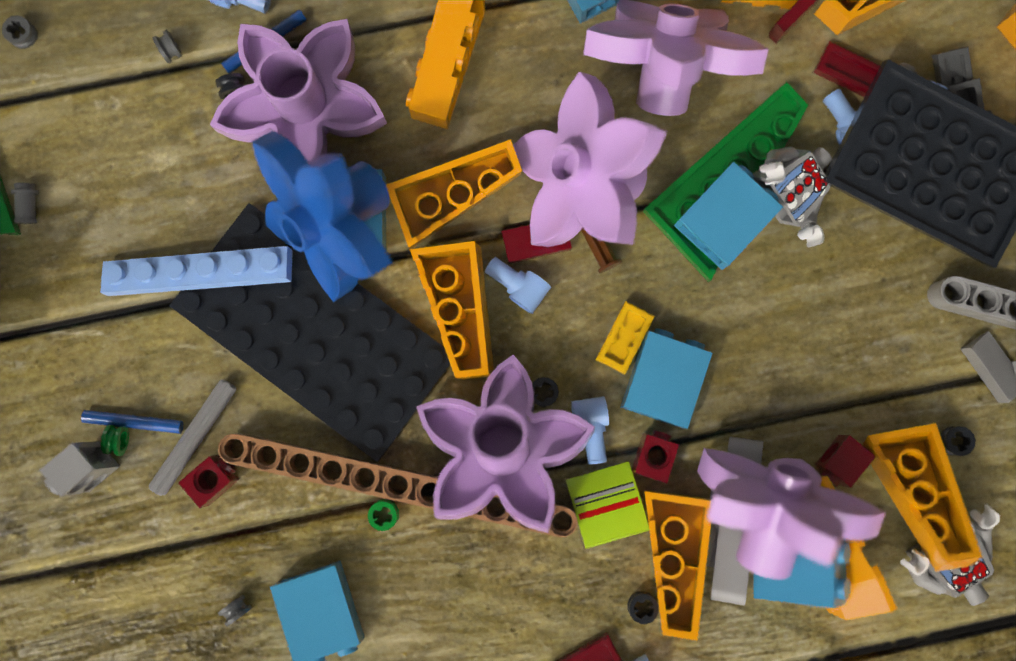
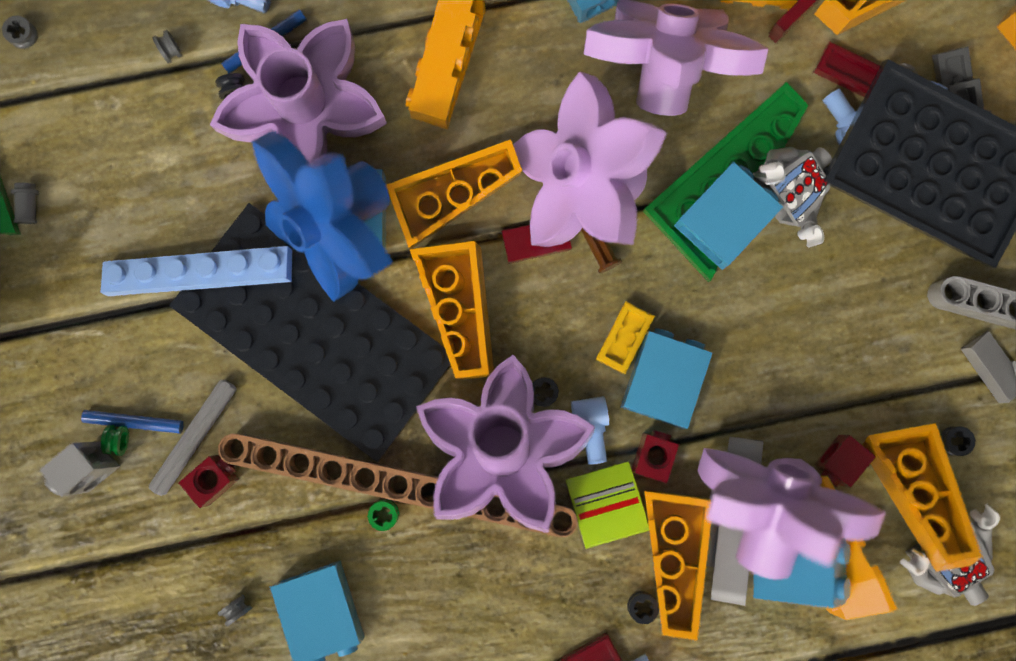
light blue pin [485,257,551,314] -> none

